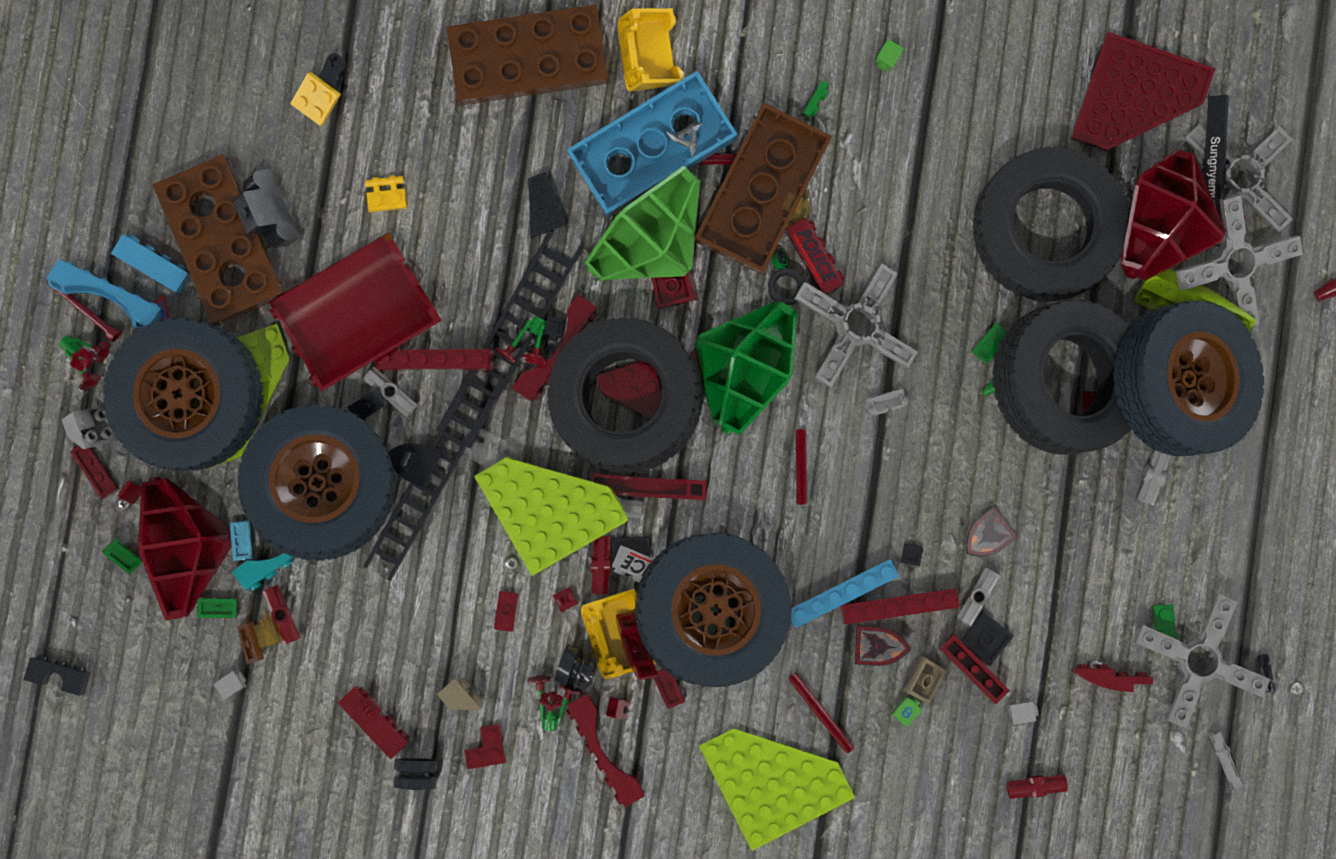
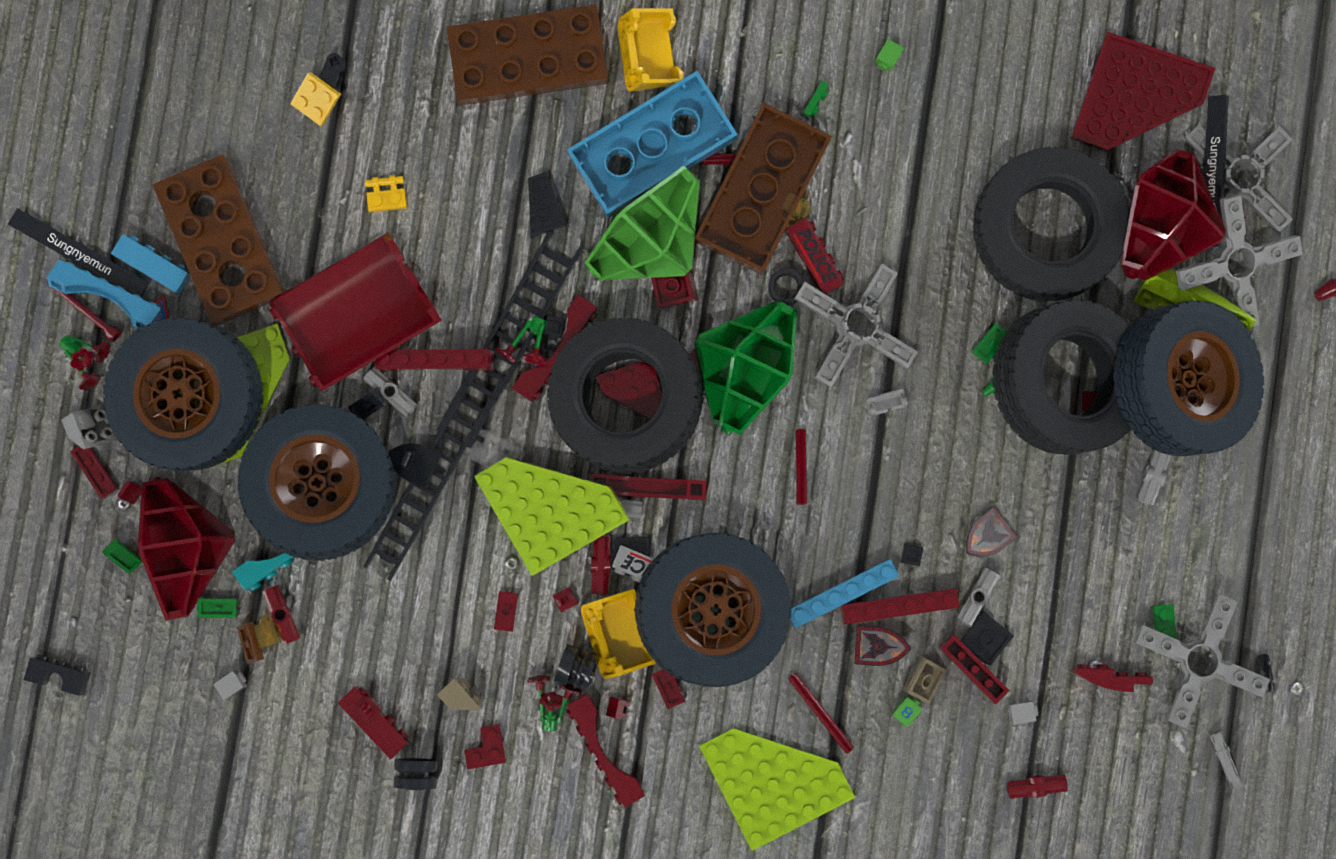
medium azure plate [230,521,254,561] -> none
black brick [233,169,300,248] -> none
dark red slope [616,612,658,681] -> none
flat silver piece [667,123,703,159] -> none
tile [772,251,790,270] -> none
none -> black tile [8,208,150,297]

